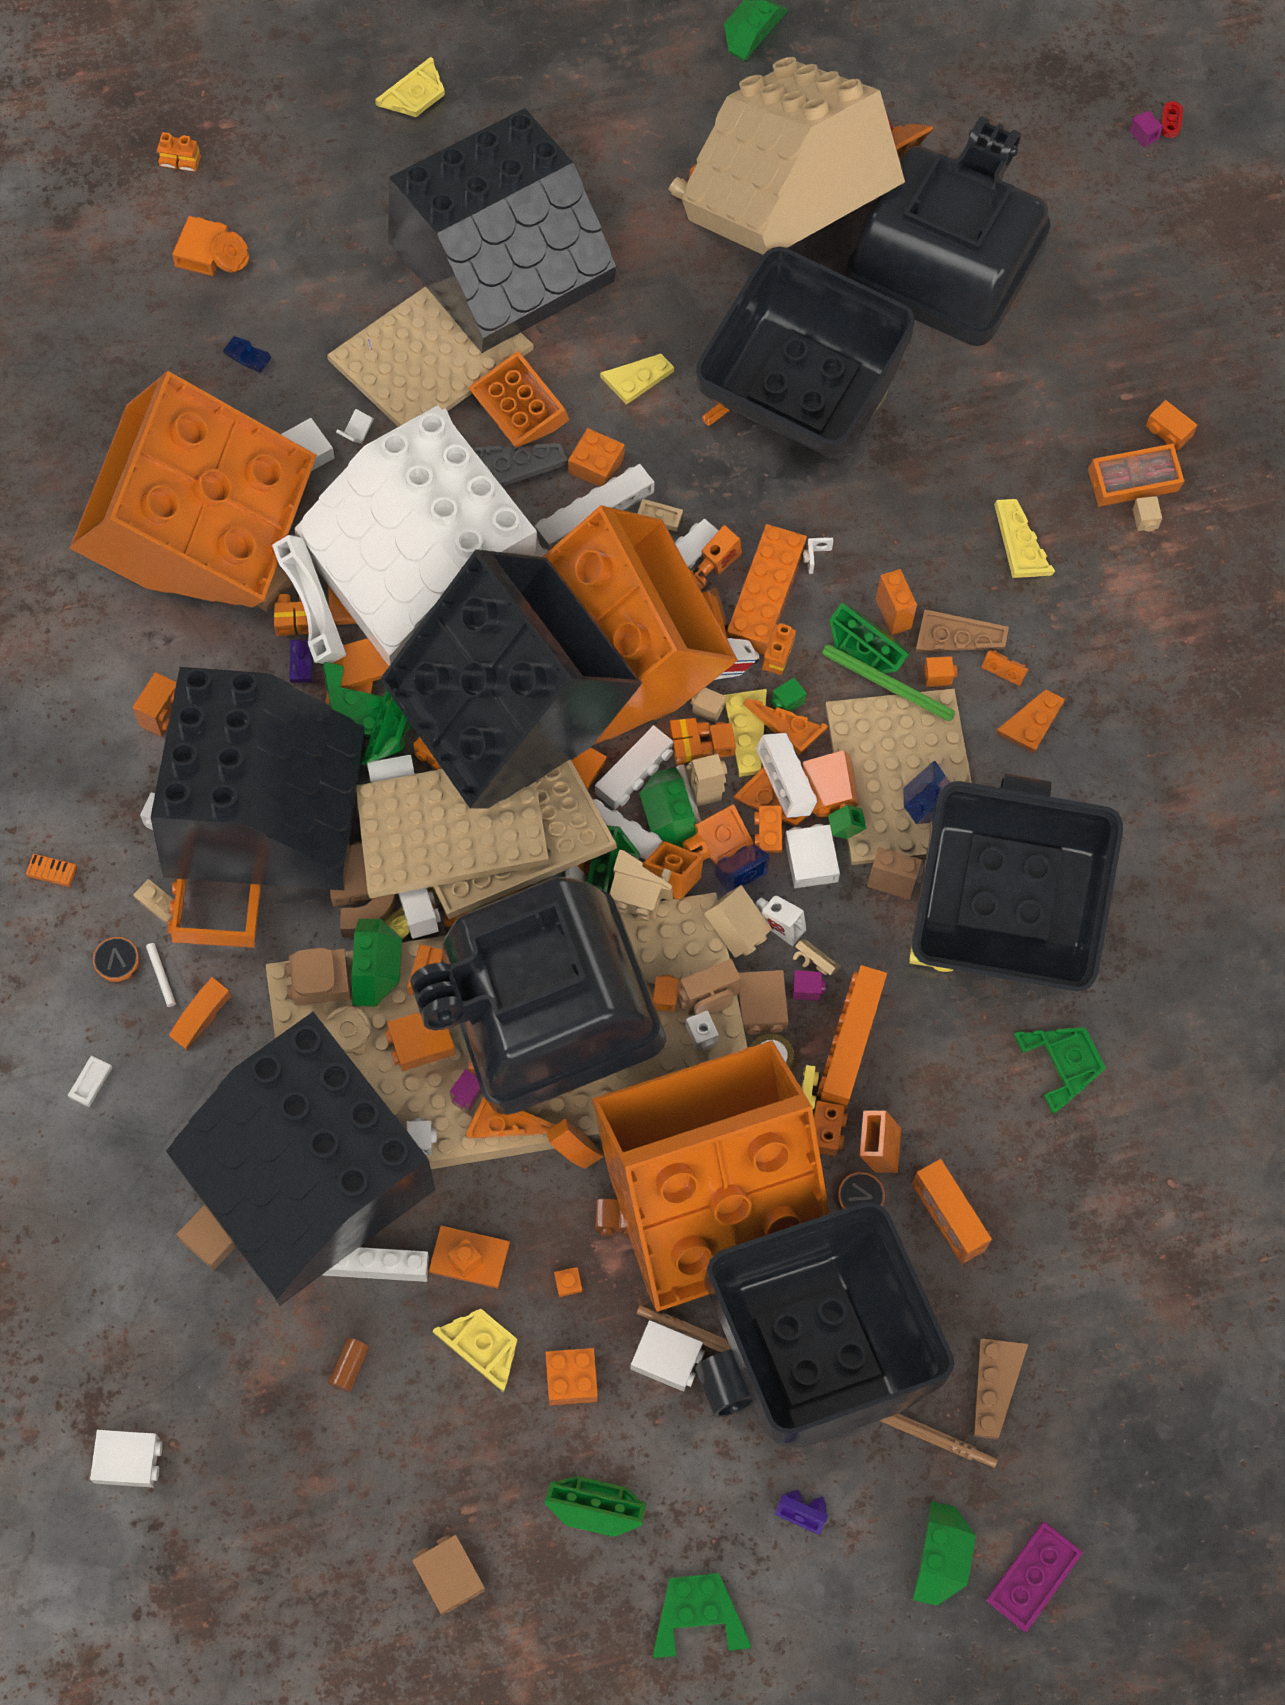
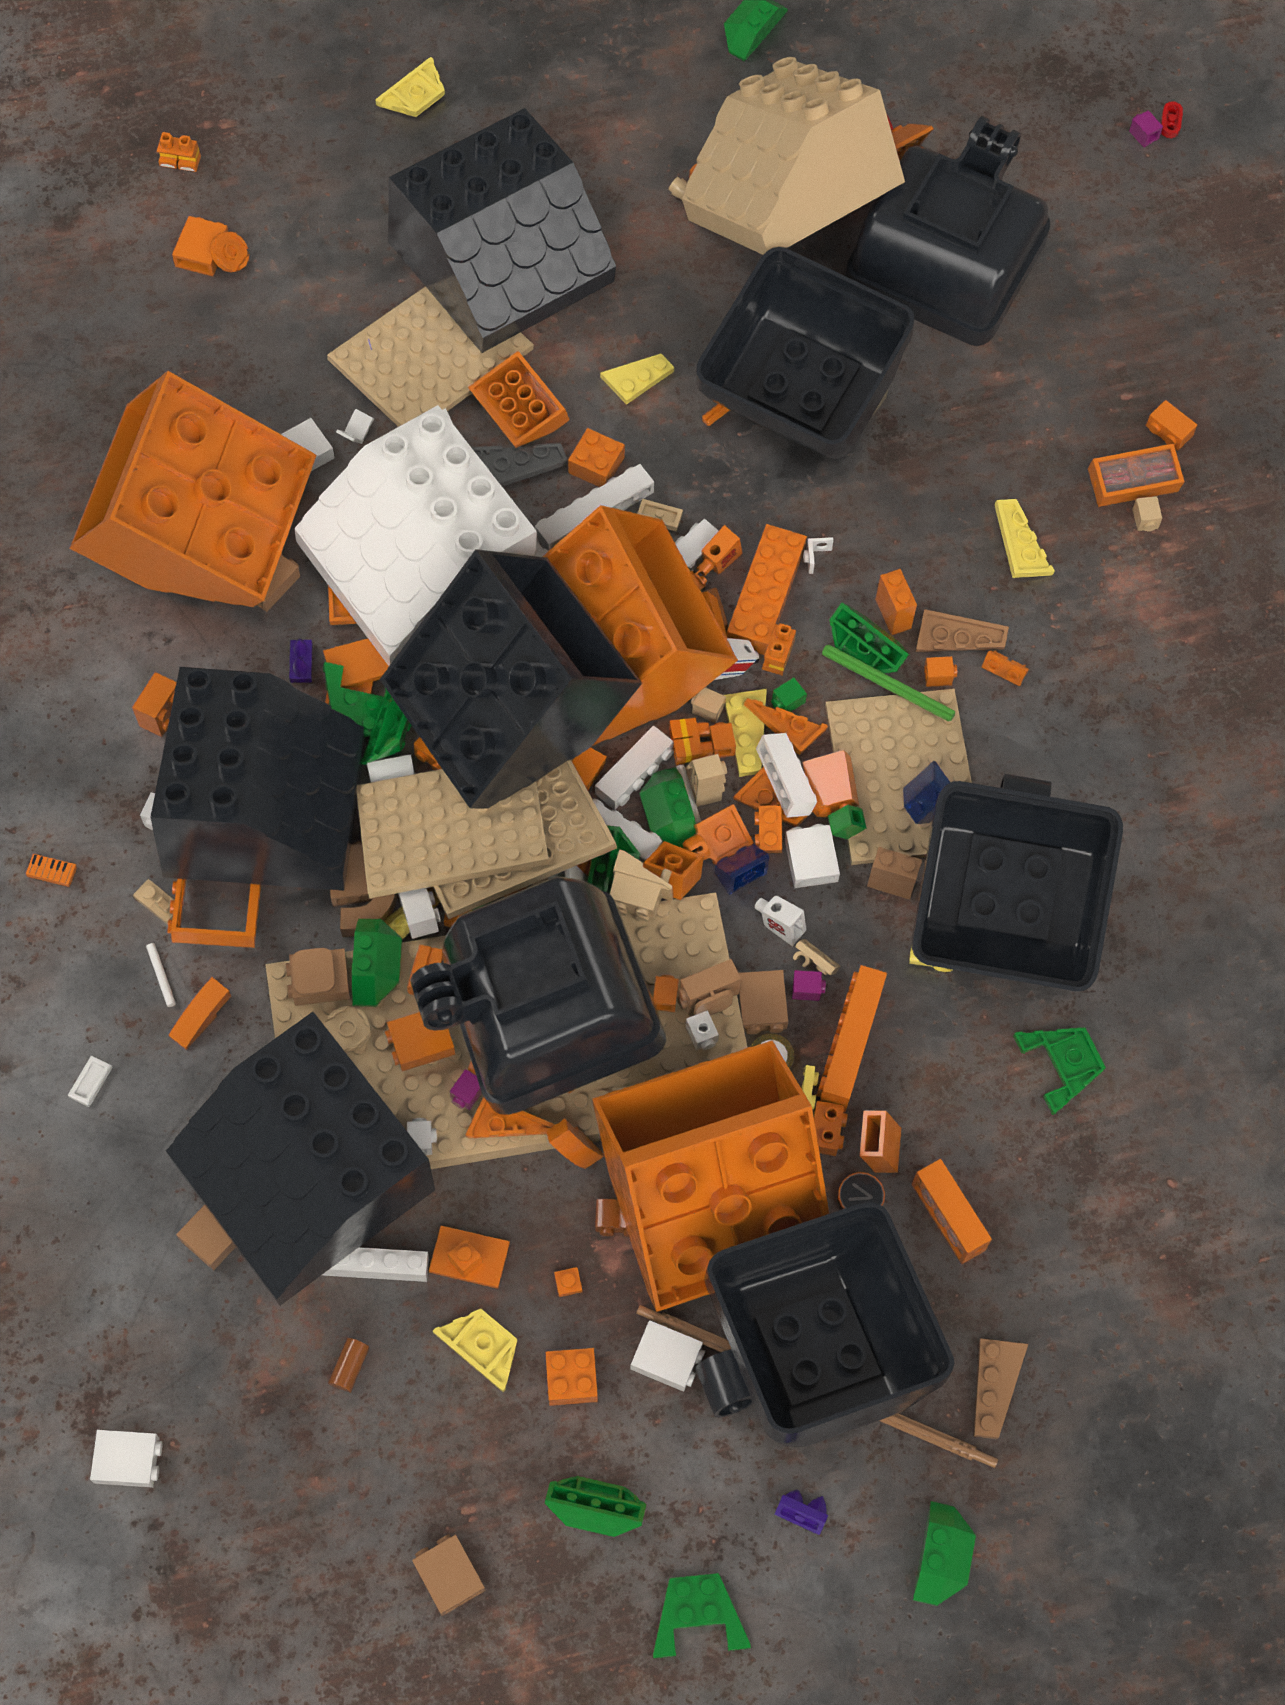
black tile [93,937,140,982] -> none
clear blue slope [223,336,272,373] -> none
white arch [272,535,346,664] -> none
orange hips [274,594,309,636] -> none
tan brick [704,885,772,958] -> none
magenta tile [985,1521,1084,1633] -> none
orange wing [996,689,1065,753] -> none

